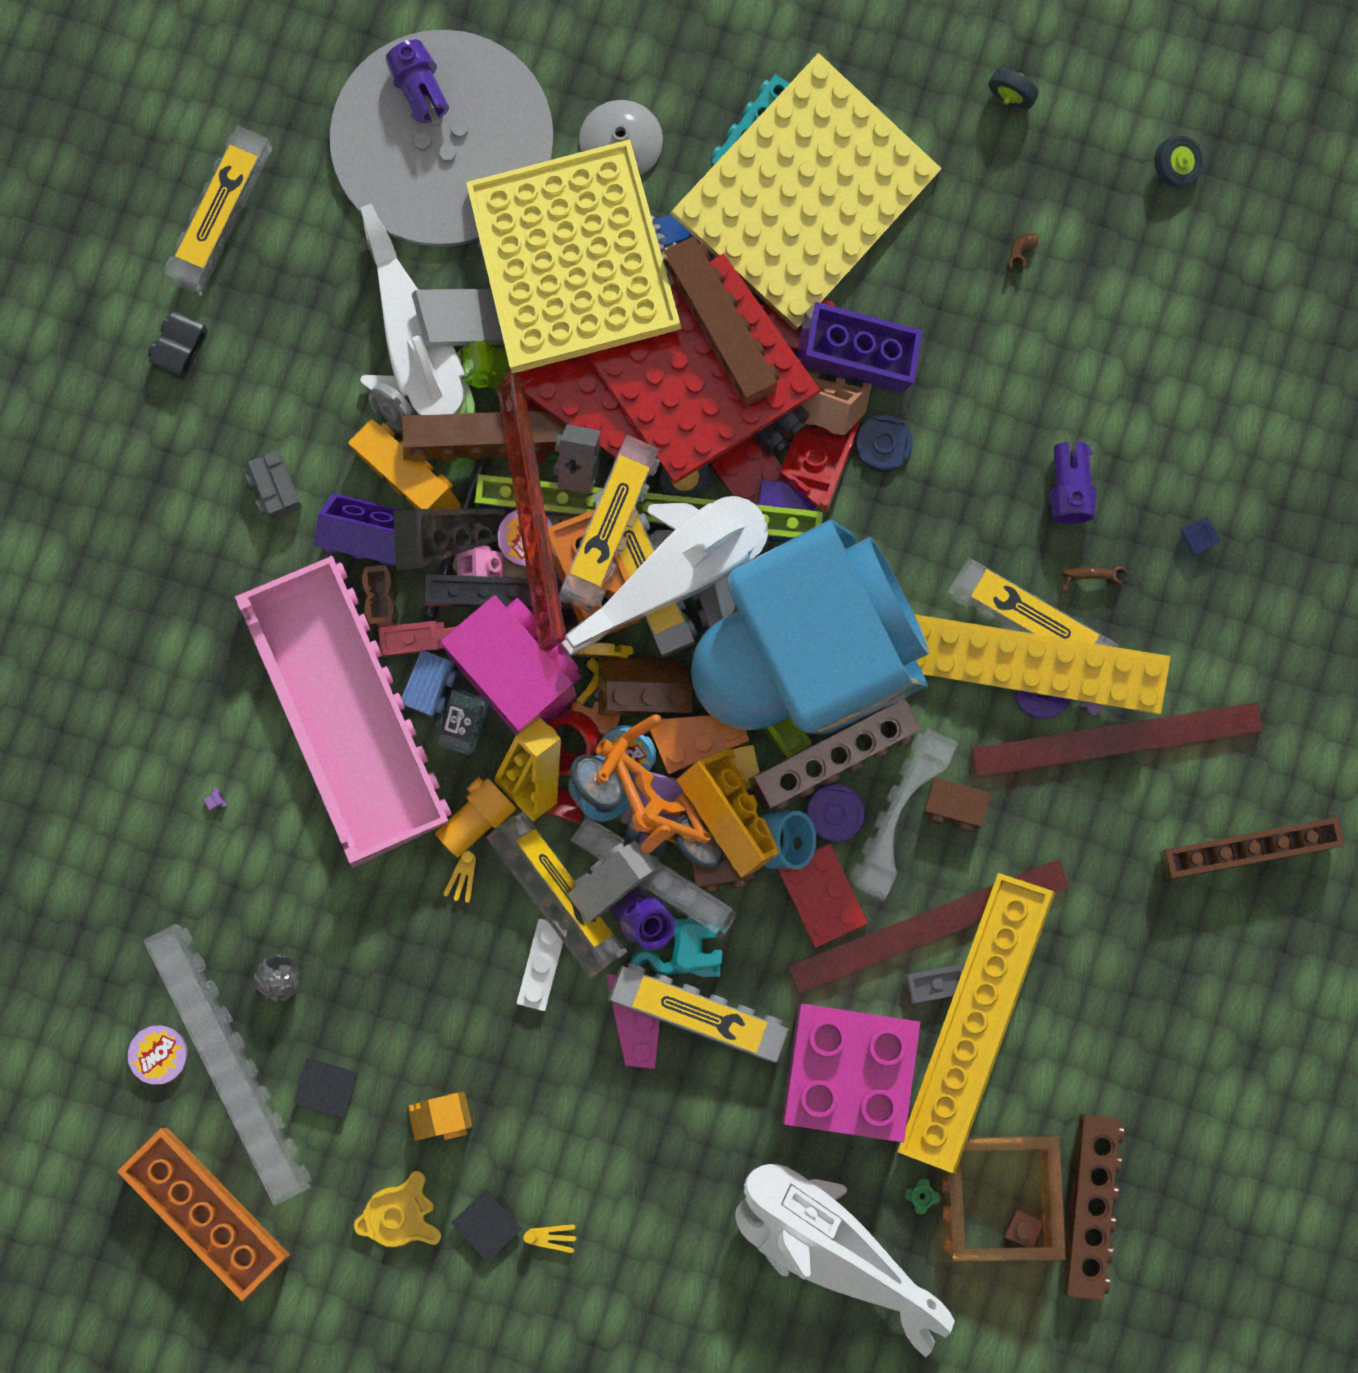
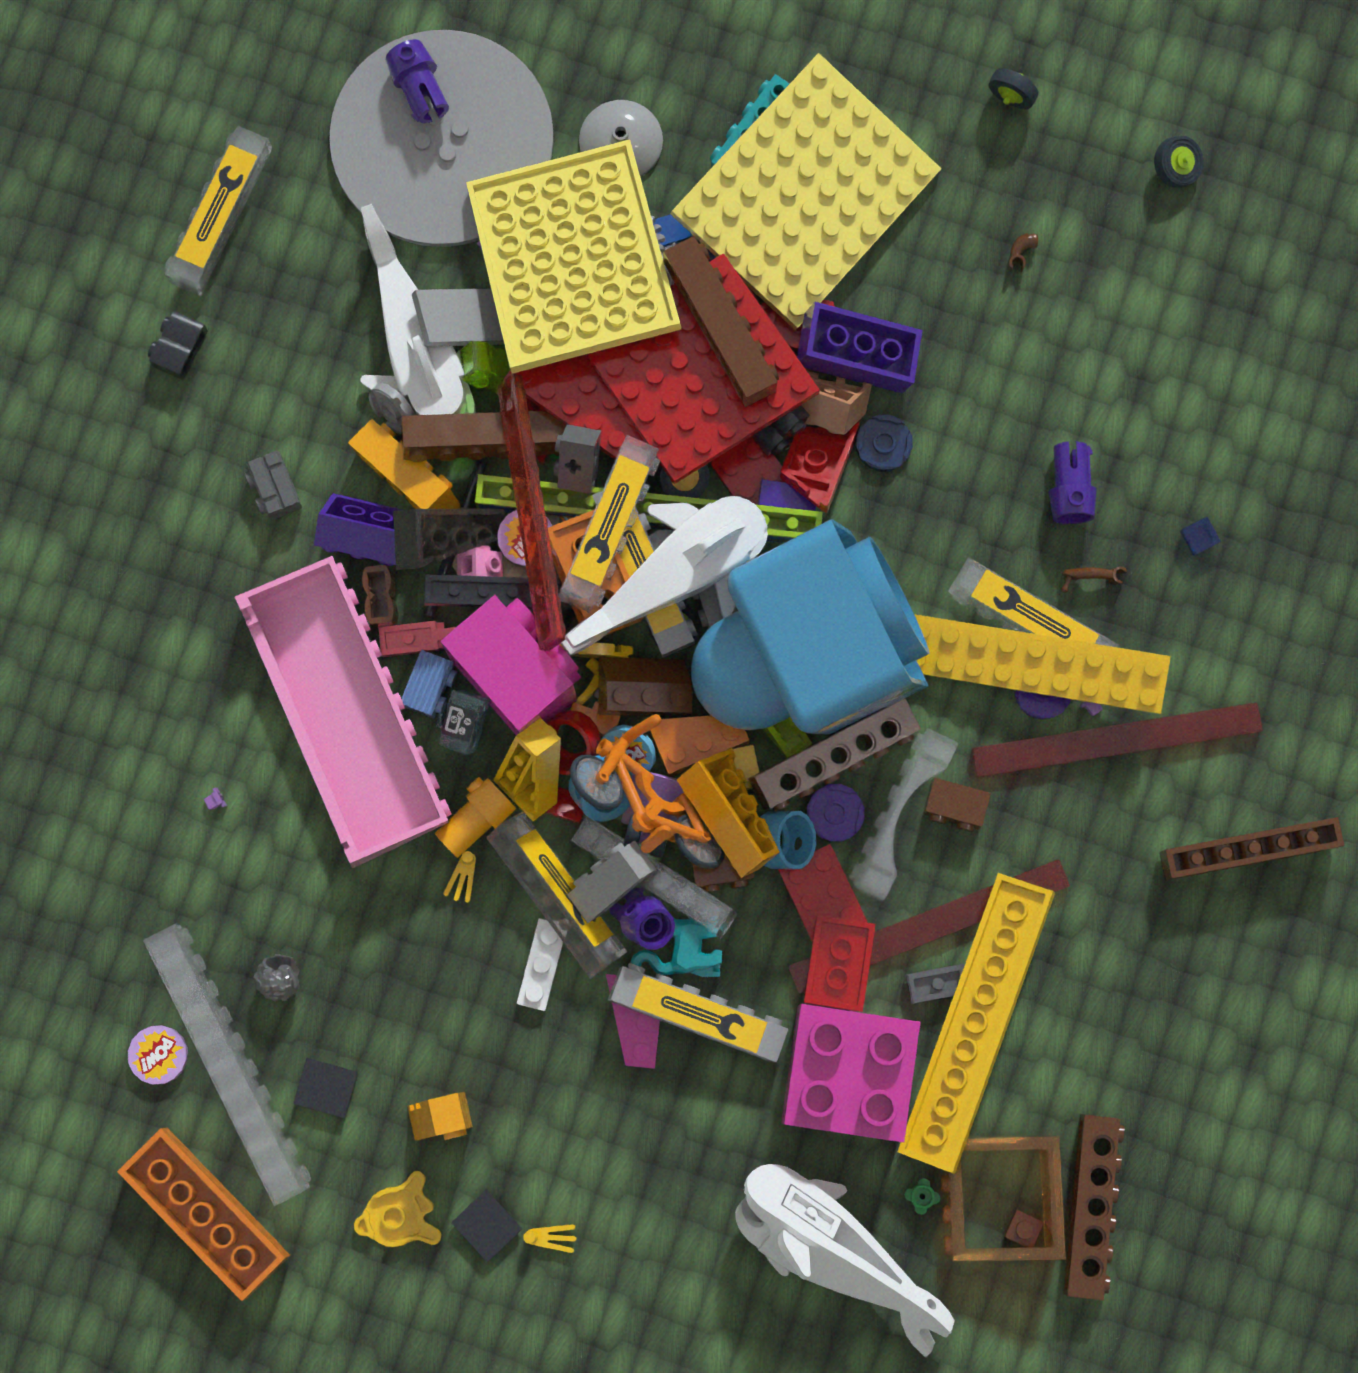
none -> red plate [804,914,876,1012]

